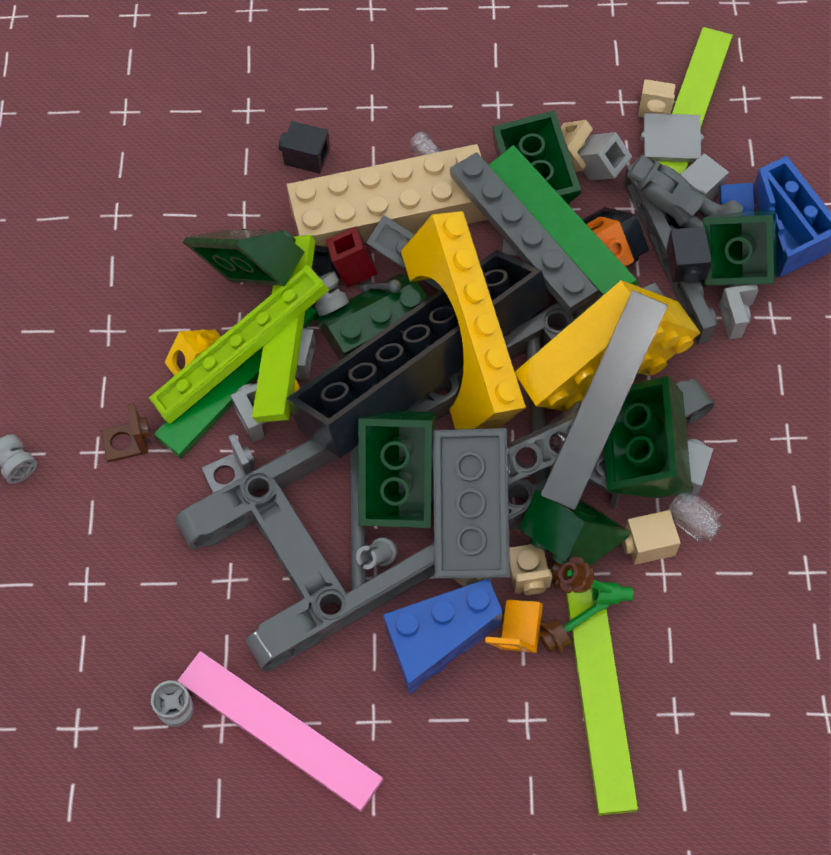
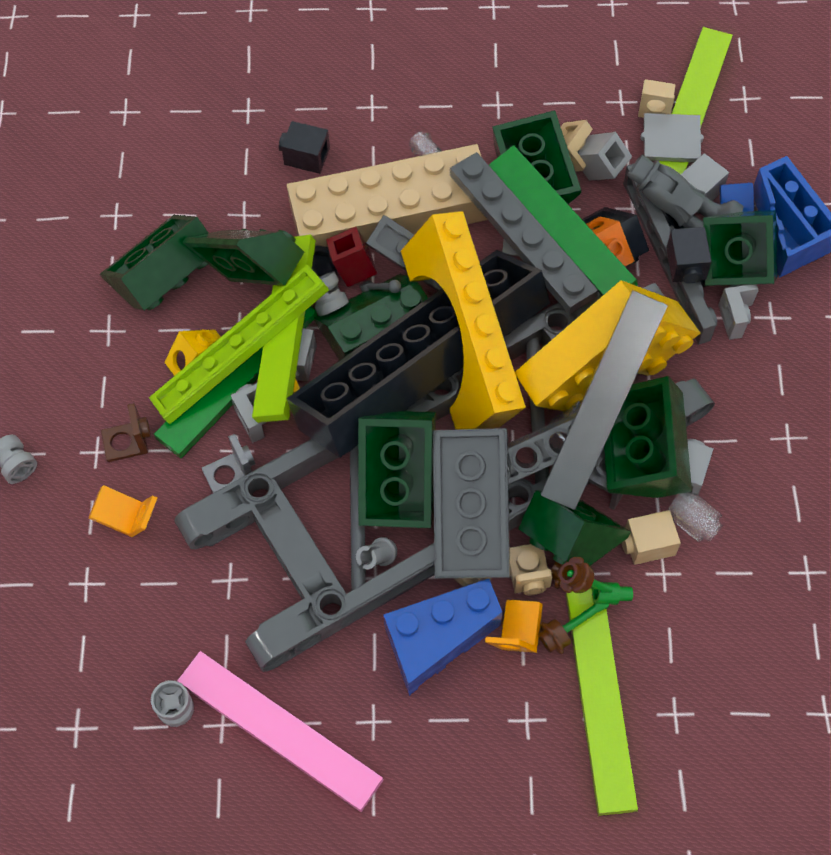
none -> light orange bracket [89,485,158,537]
none -> dark green slope [100,215,209,311]

